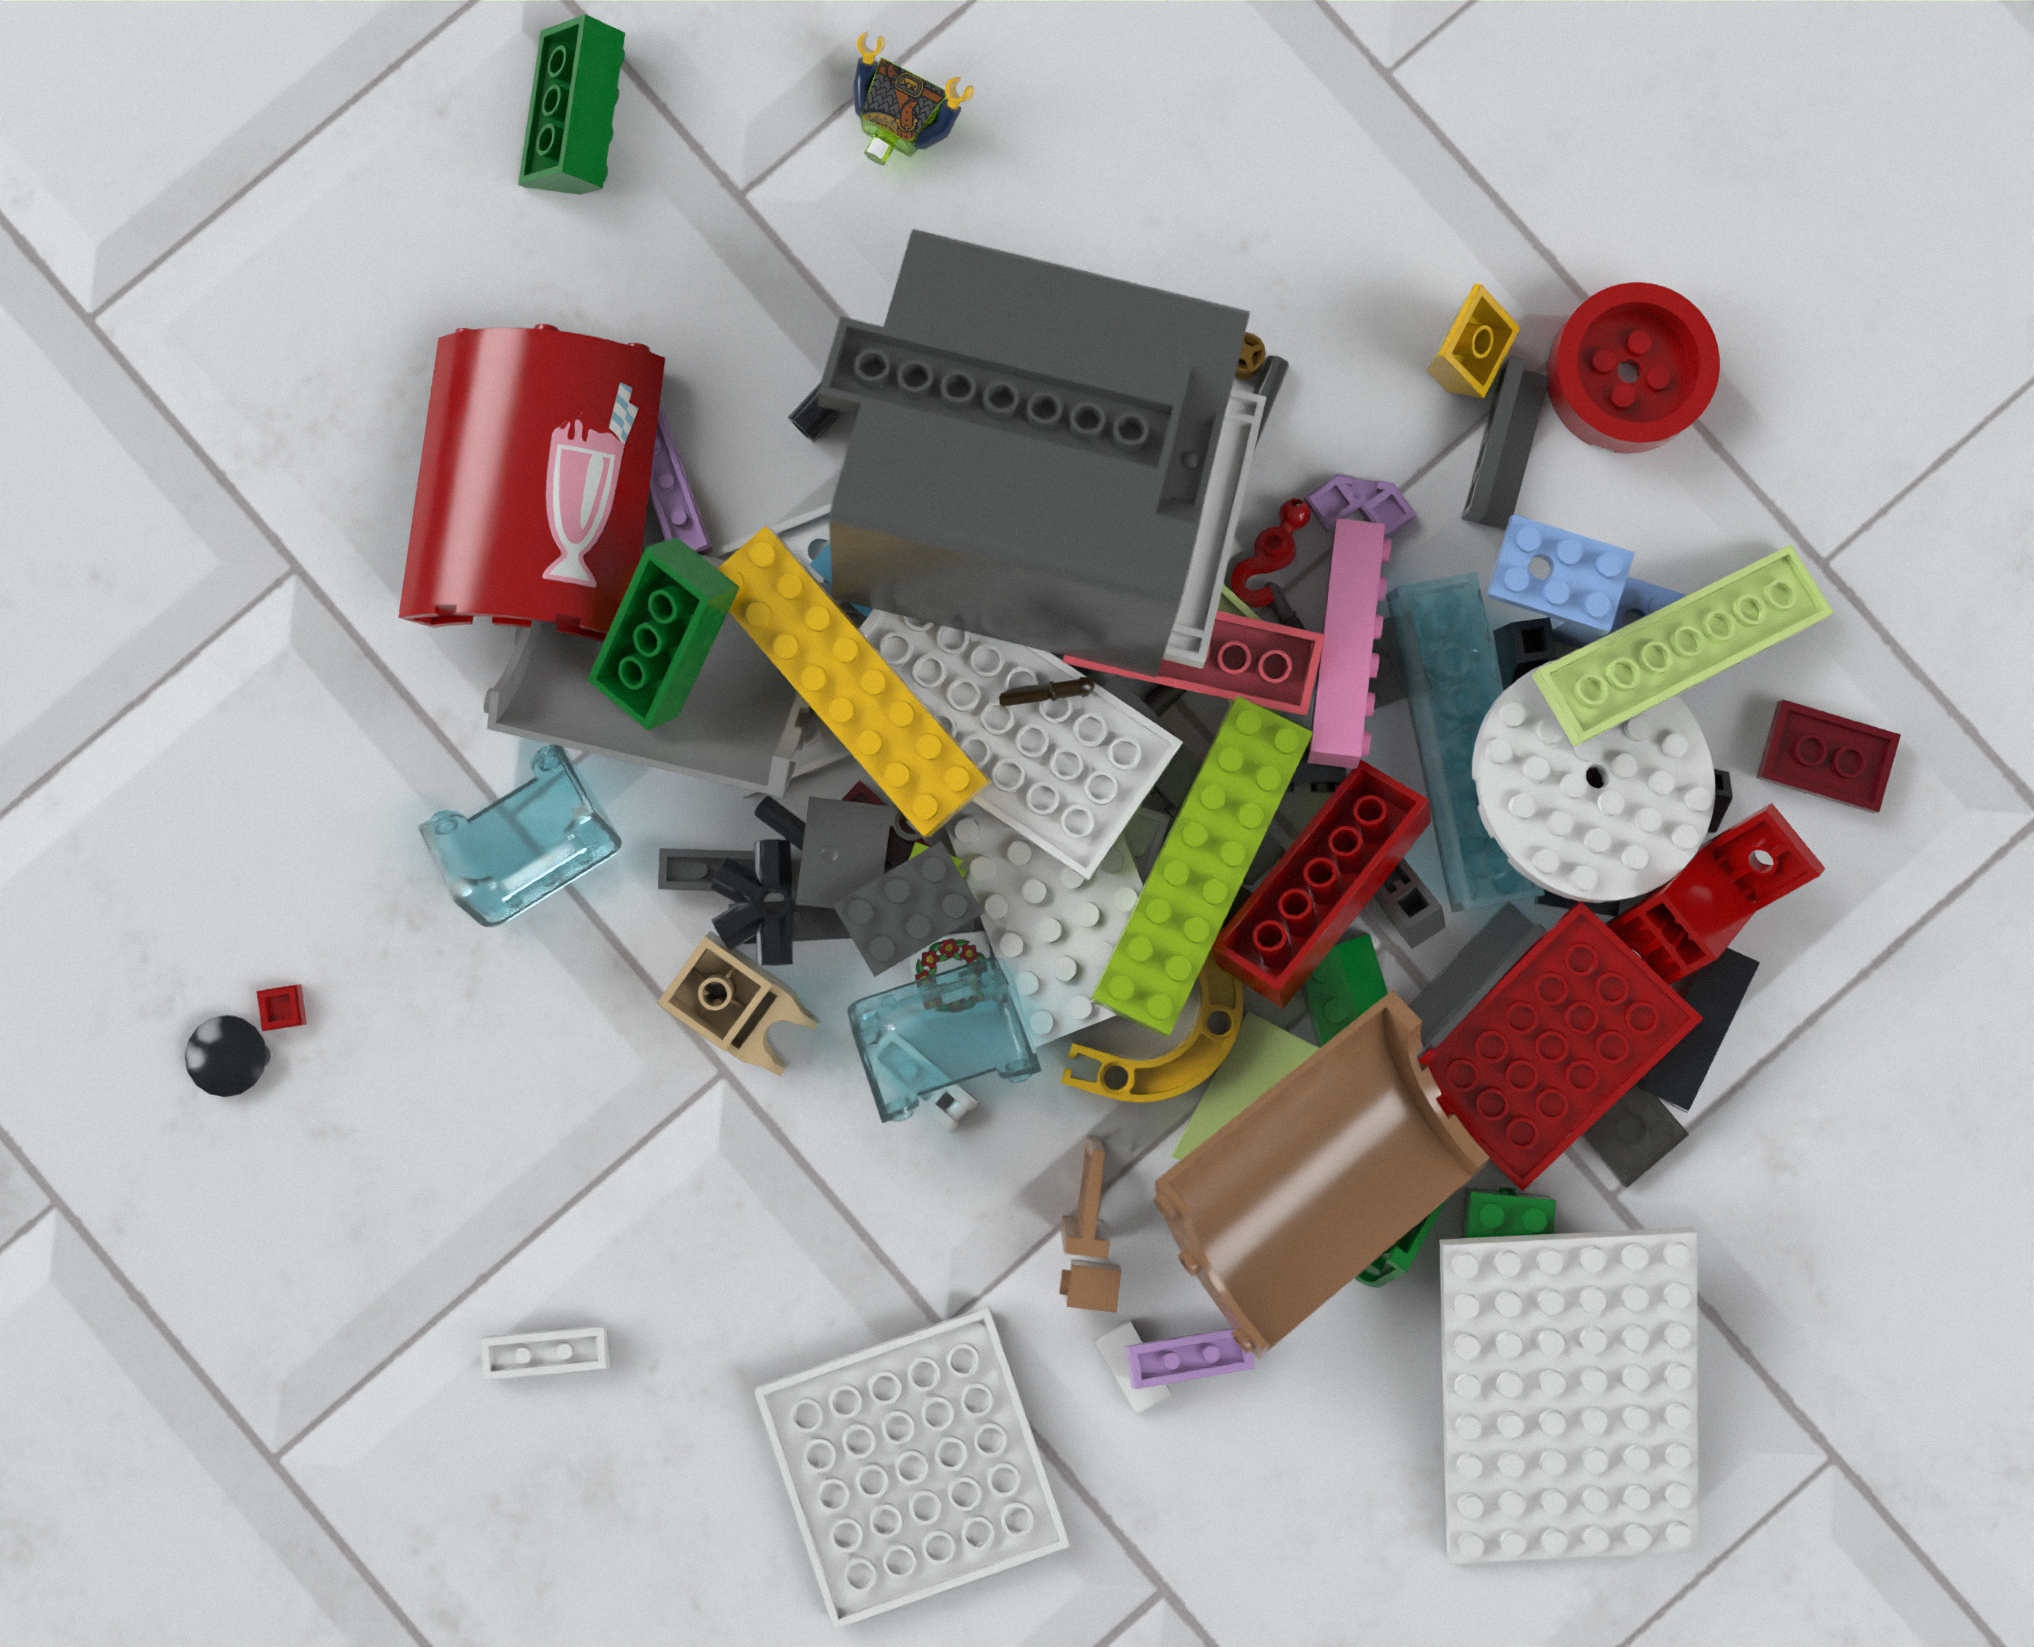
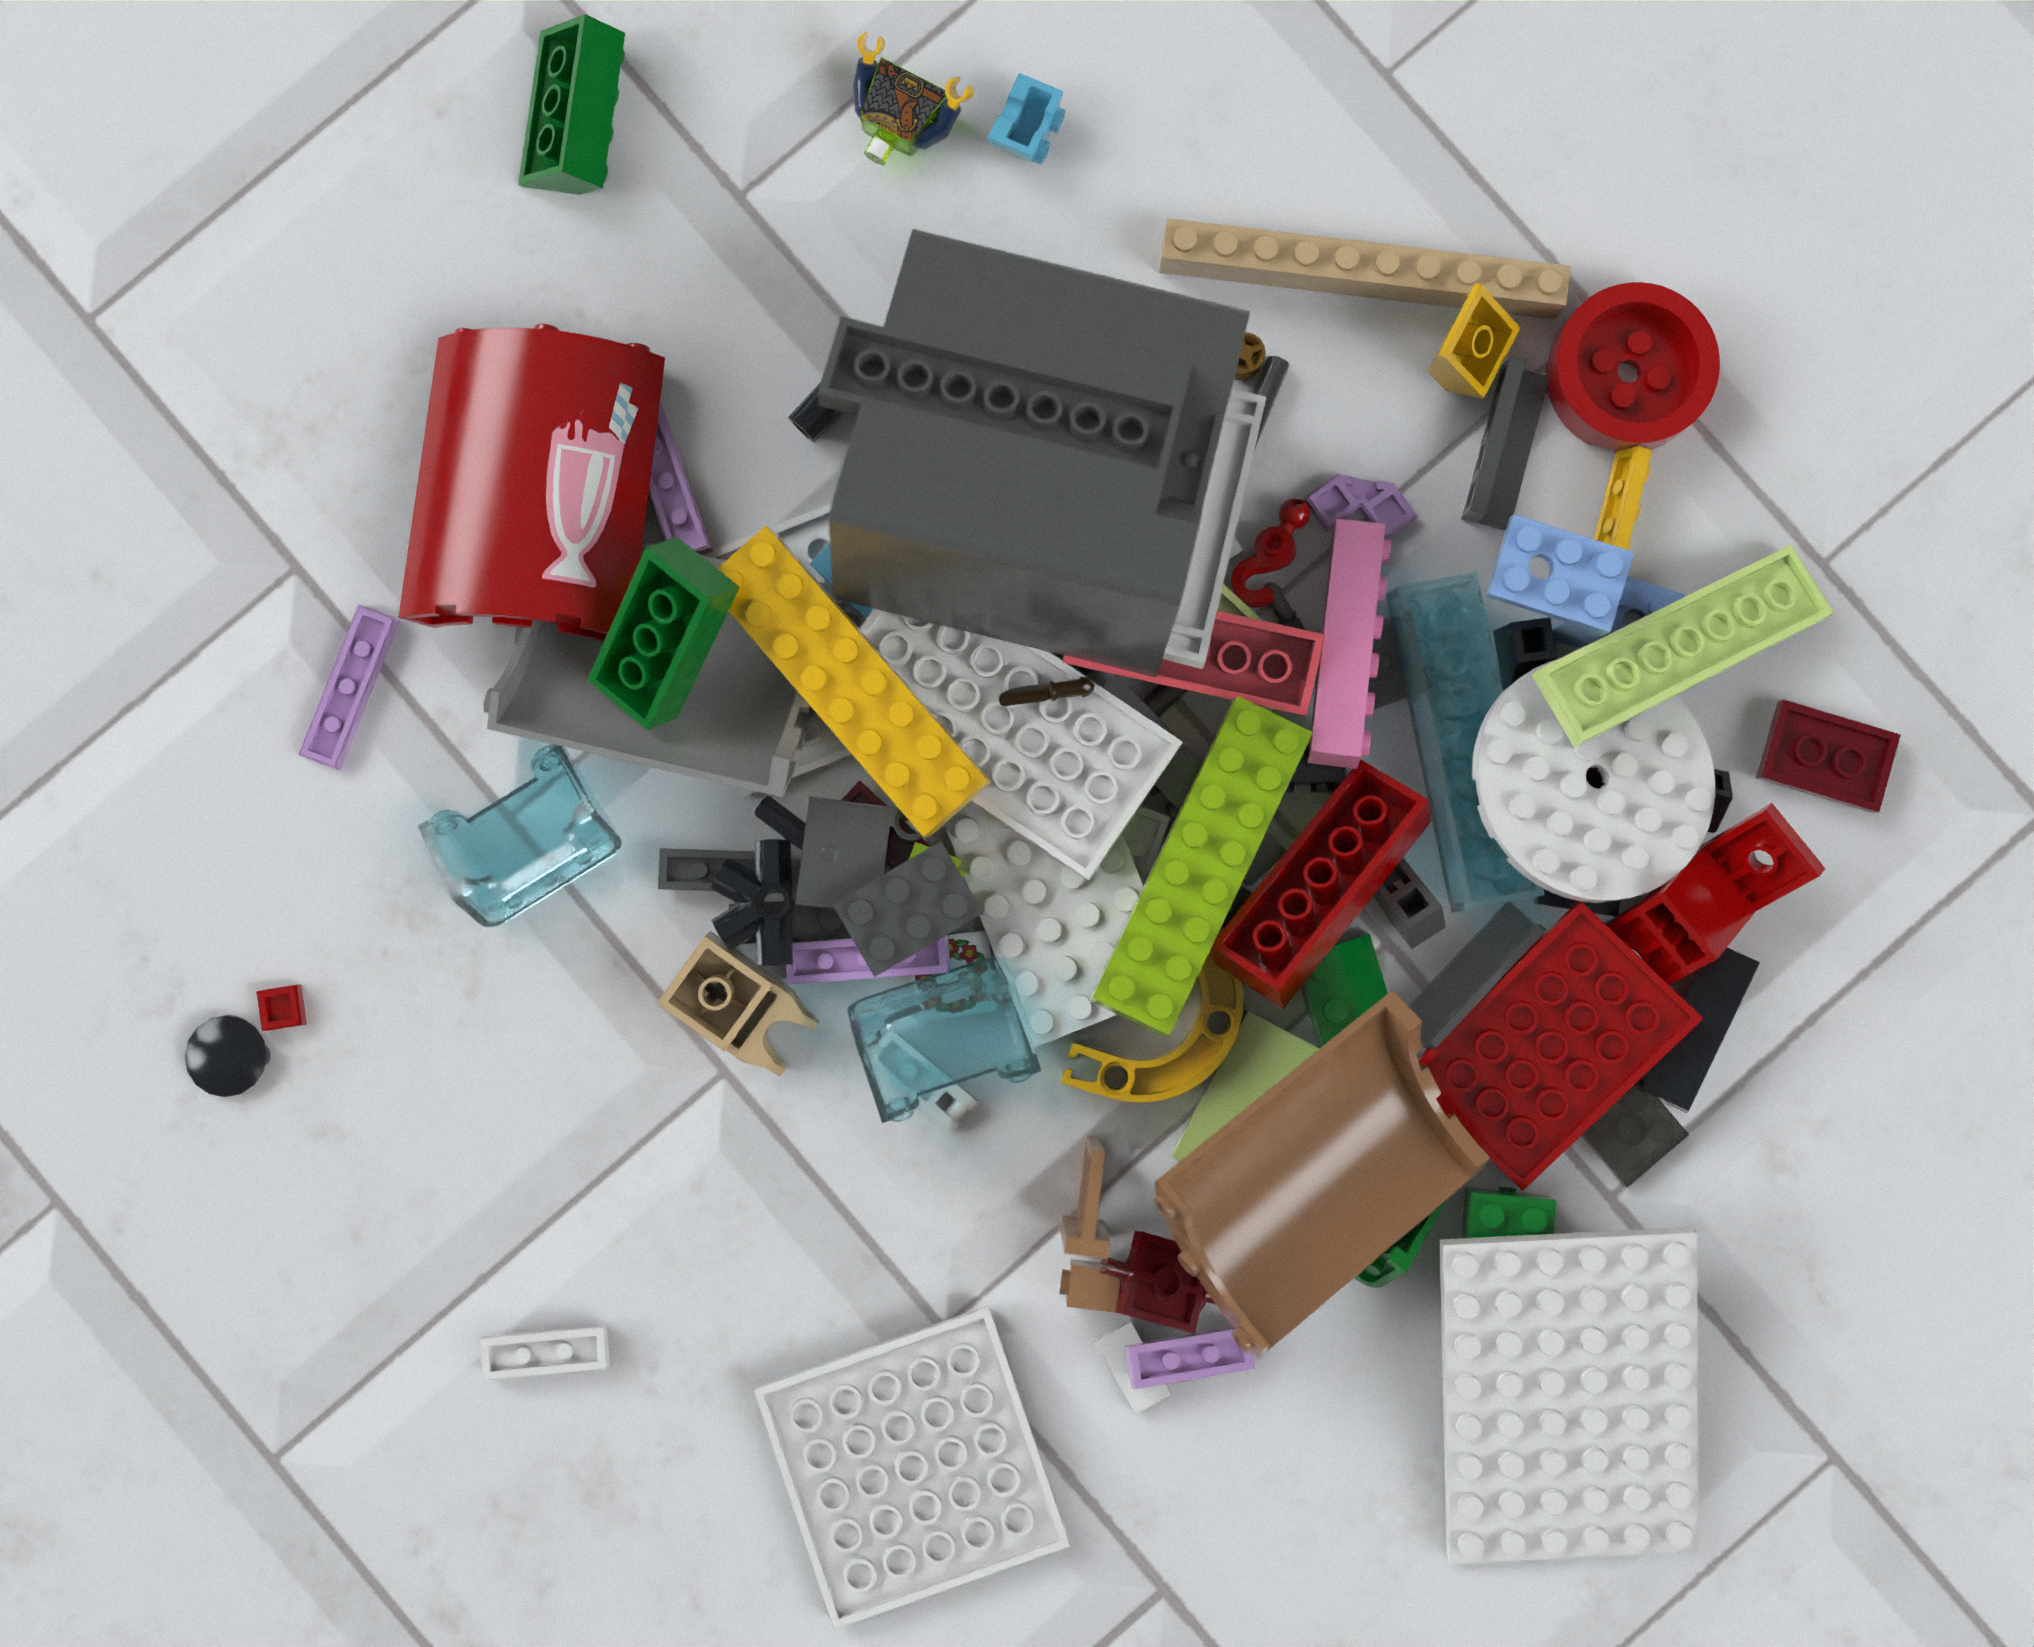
none -> lavender tile [298,604,400,770]
none -> lavender plate [785,934,951,984]
none -> medium azure cylinder [988,73,1066,165]
none -> dark red plate [1100,1231,1216,1334]
none -> tan brick [1159,218,1571,319]
none -> yellow plate [1594,446,1652,551]

